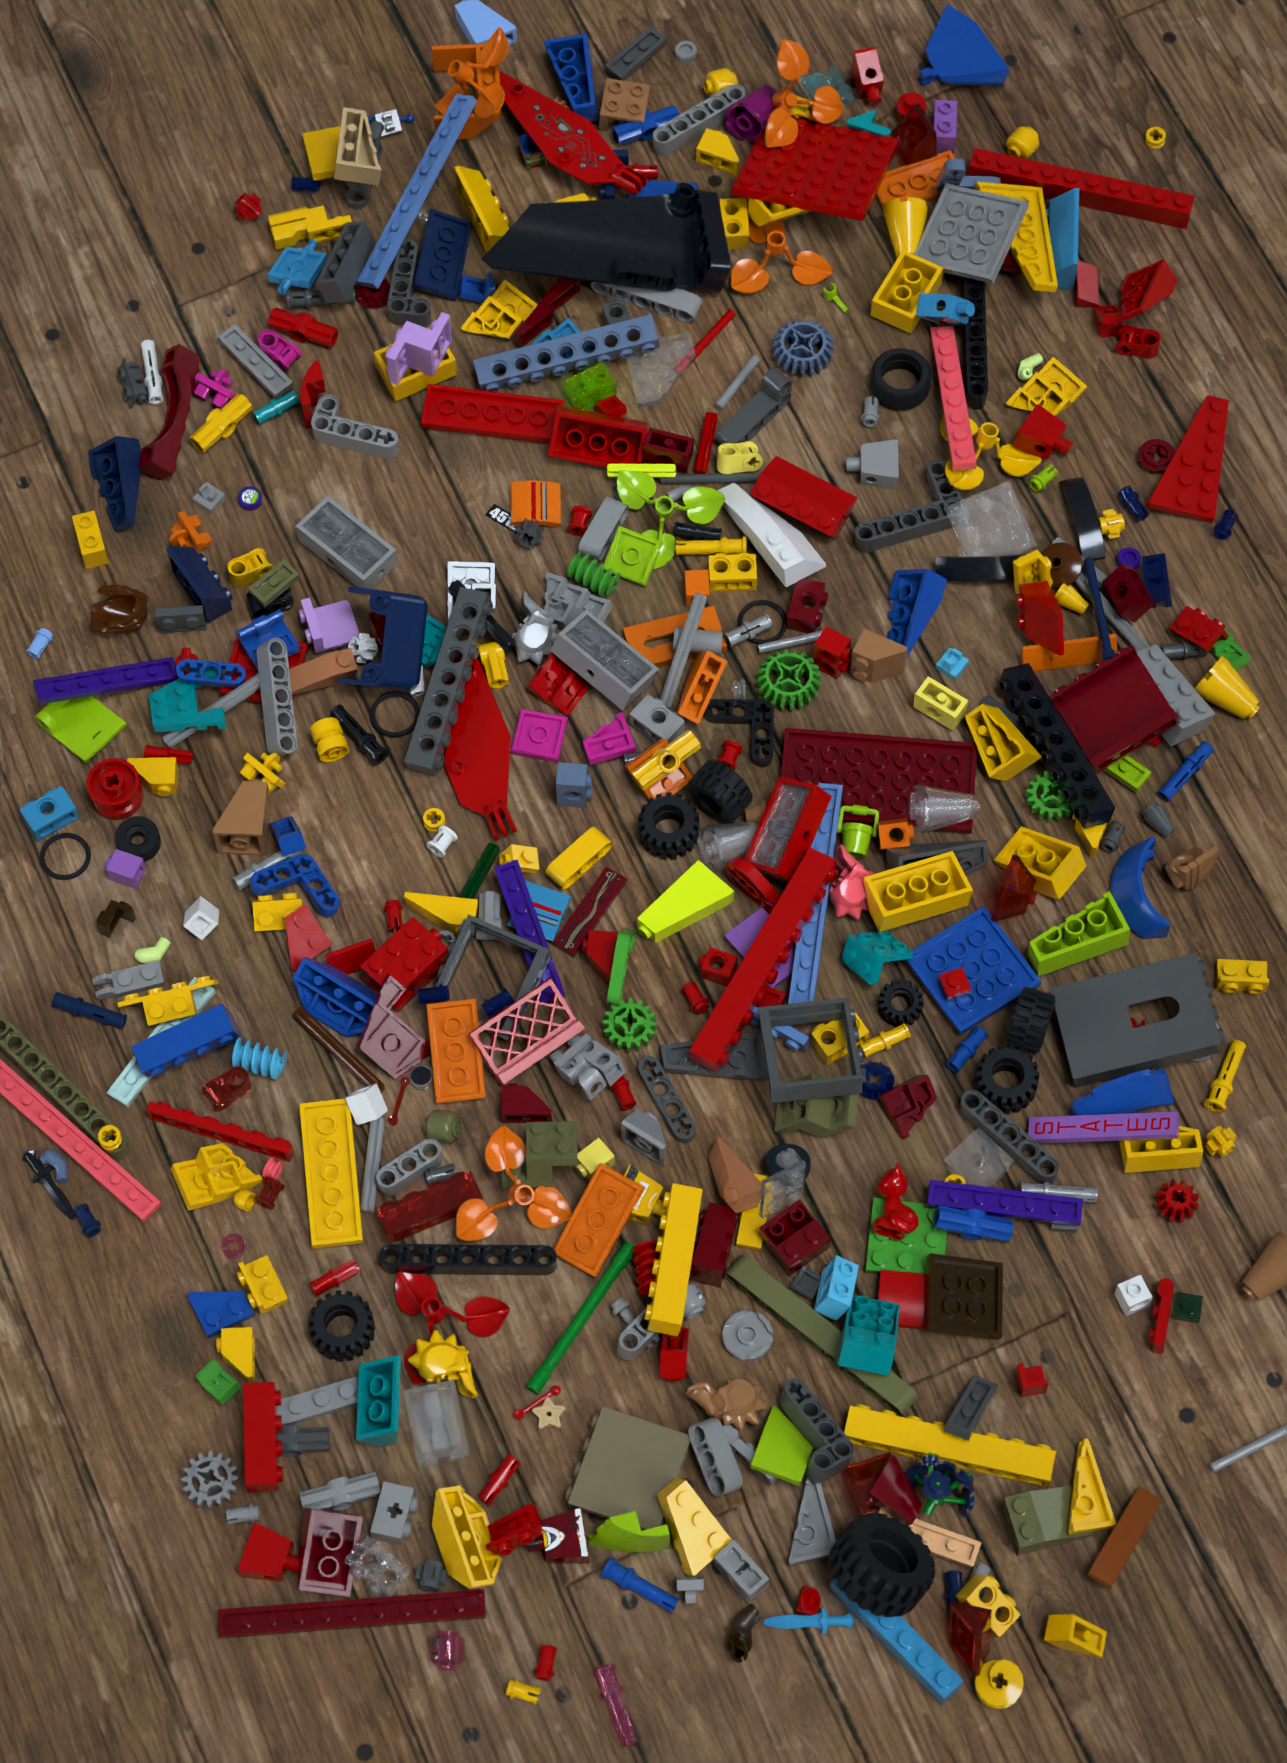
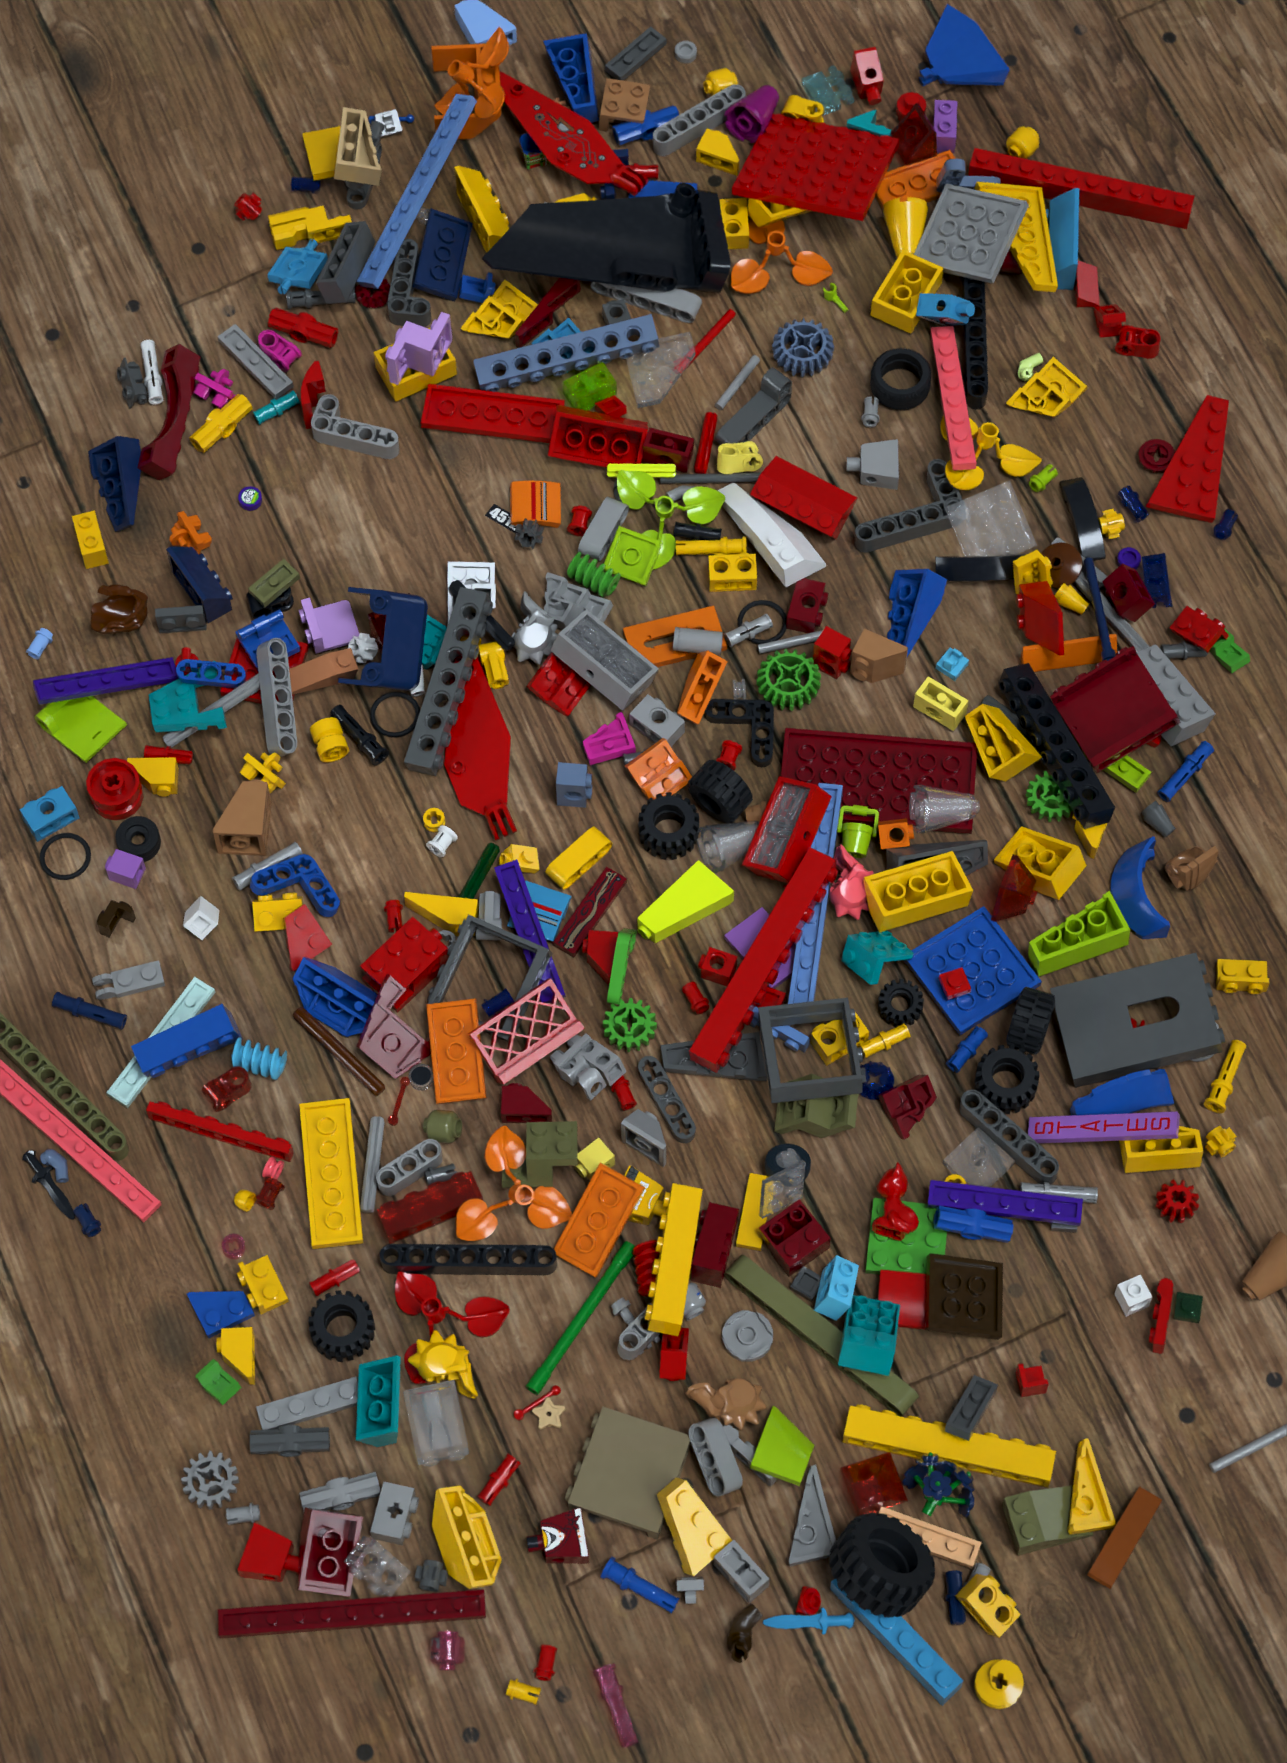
yellow bush [98,1125,122,1151] -> none
yellow bracket [117,976,219,1026] -> none
yellowish green arm [134,937,171,964] -> none
yellow slope [170,1143,263,1211] -> none
light grey tile [192,482,226,515] -> none
yellow piece [227,548,274,588] -> none
red brick [243,1382,284,1493] -> none
blue slope [270,816,306,856] -> none
brick [295,496,398,589] -> none
red slope [325,939,376,975] -> none
white panel [345,1083,388,1125] -> none
clear blue pin [418,984,450,1004] -> none
red bracket [486,1503,543,1556] -> none
dark pink tile [511,709,568,763] -> none
lime slope [587,1511,670,1552] -> none
yellow piece [631,730,701,790] -> none
light grey axle [660,593,707,708] -> none
orange panel [685,570,710,606] -> none
nougat slope [708,1138,767,1213] -> none
red piece [725,857,780,913] -> none
orange plant [765,40,843,148] -> none
dark grey beam [778,1378,855,1483] -> none
dark red slope [867,1454,922,1526] -> none
clear red slope [948,1601,992,1677] -> none
red torso [1013,404,1073,459] -> none
yellow slope [1044,1614,1107,1658] -> none
dark grey pin [1100,820,1126,853] -> none
red wedge [1120,259,1178,320] -> none
yellow bush [1145,127,1166,149] -> none
yellow cone [1194,656,1260,719] -> none

